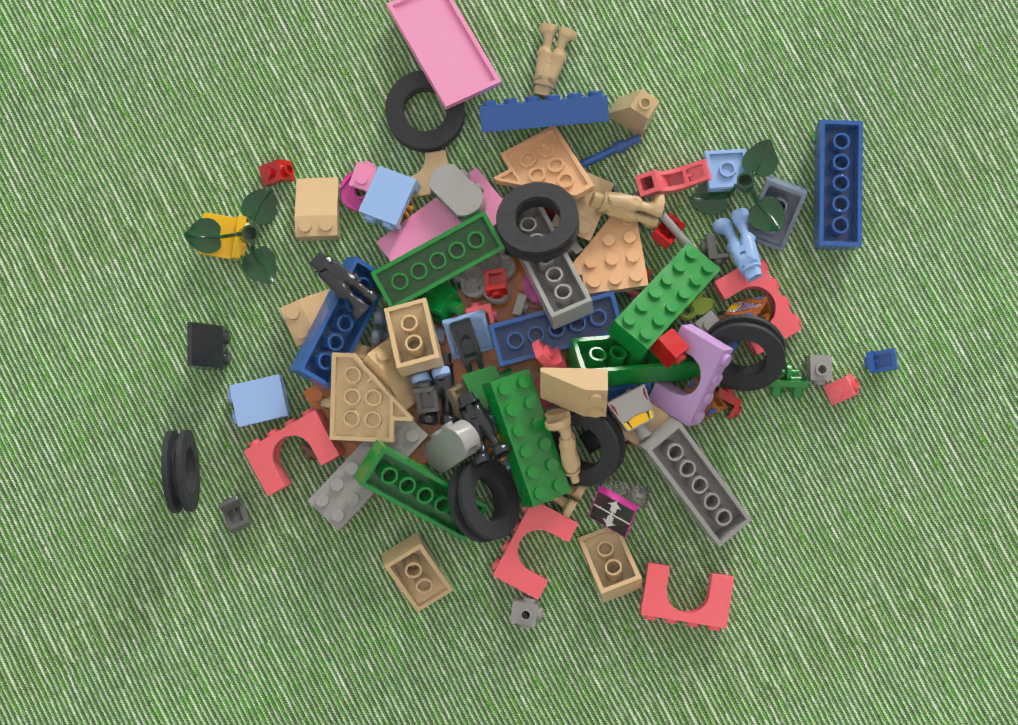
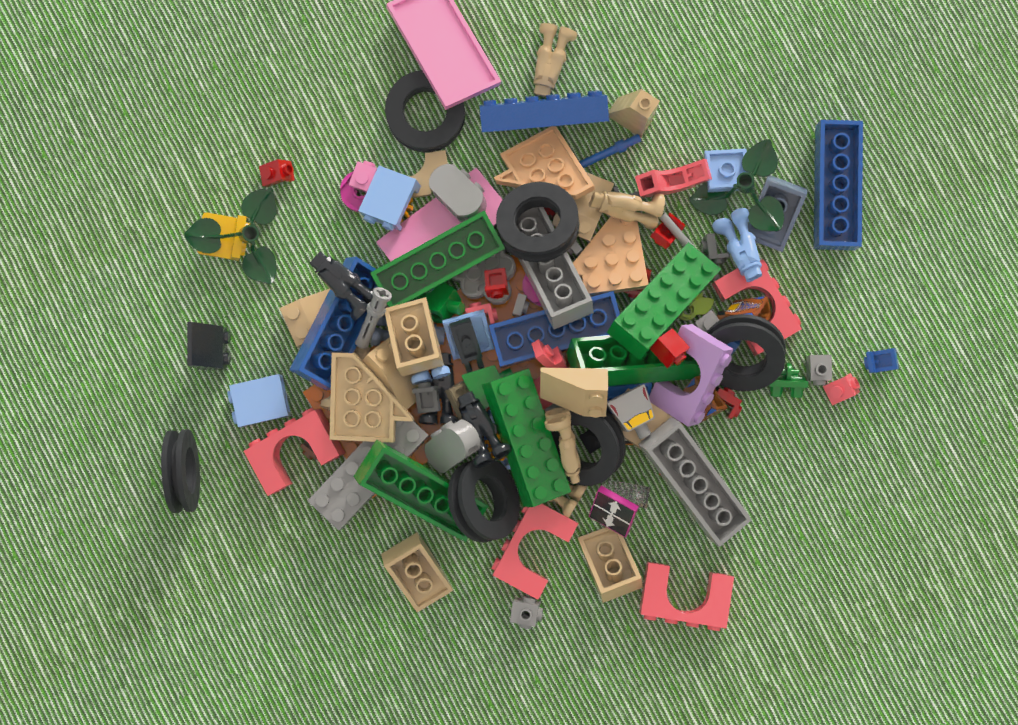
dark grey bracket [218,496,251,534] -> none
tan slope [294,177,341,241] -> none
none -> light grey pin [355,287,392,349]

